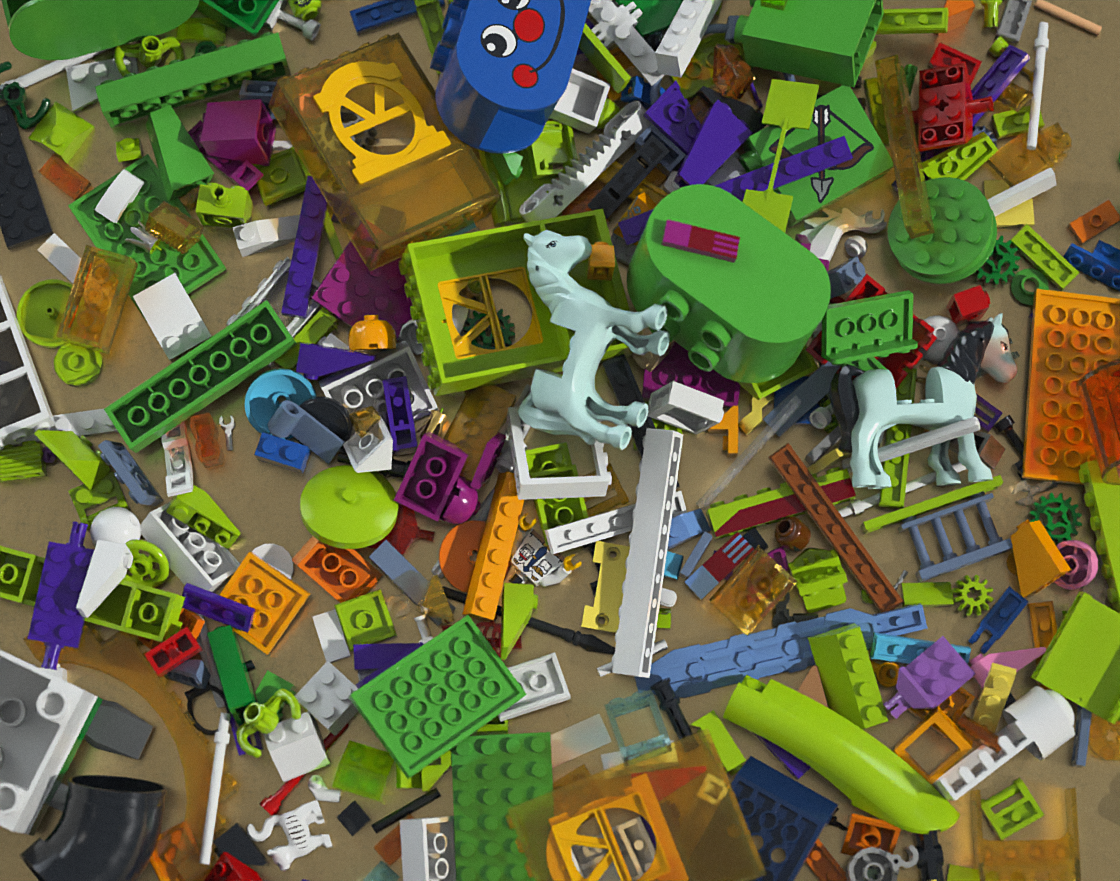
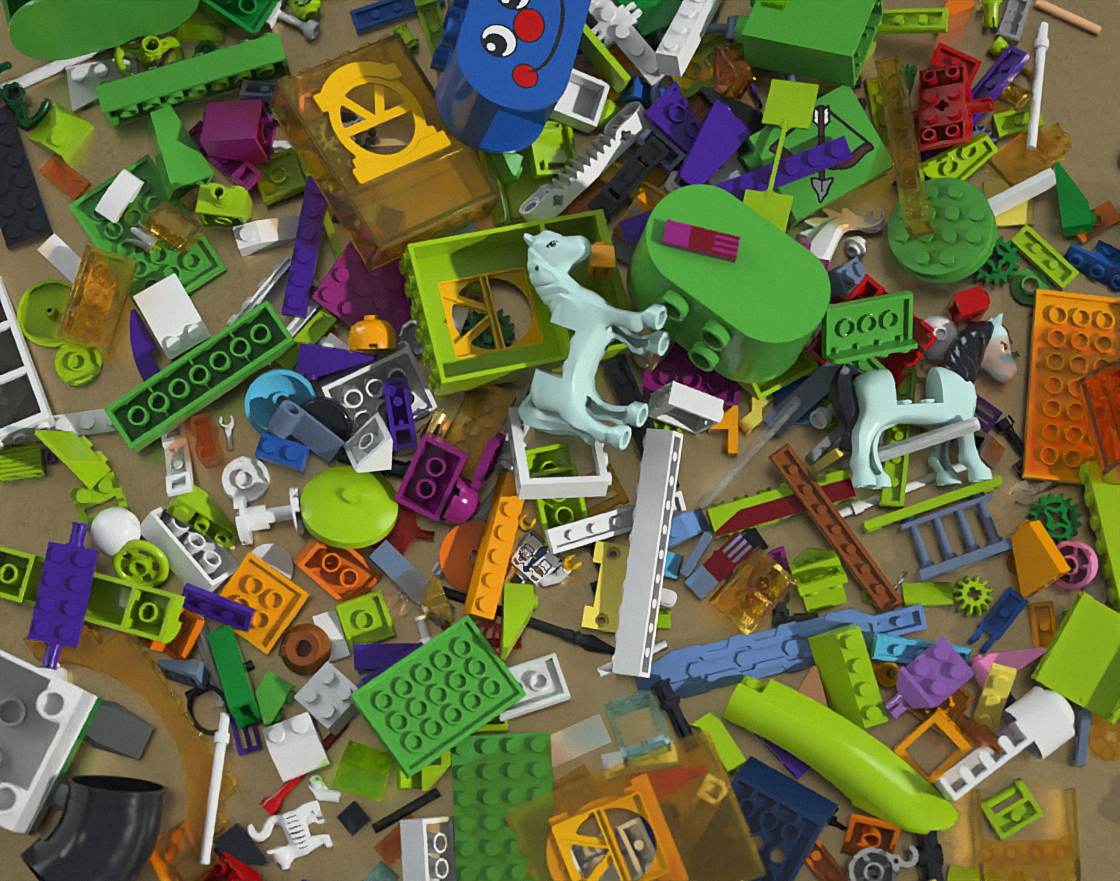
white slope [76,540,133,618] -> none
sand blue plate [98,440,163,506] -> none
lime plate [116,138,142,162] -> none
red brick [144,627,203,677] -> none
lime piece [236,689,301,758] -> none
clear yellow slope [350,406,381,438] -> none
reddish brown head [775,516,811,552] -> none
none -> dark purple slope [130,308,162,382]
none -> white tile [221,456,270,505]
none -> white piece [233,487,305,545]
none -> dark orange piece [278,623,331,675]
none -> lime pin [393,22,420,53]
none -> green slope [1054,162,1096,237]

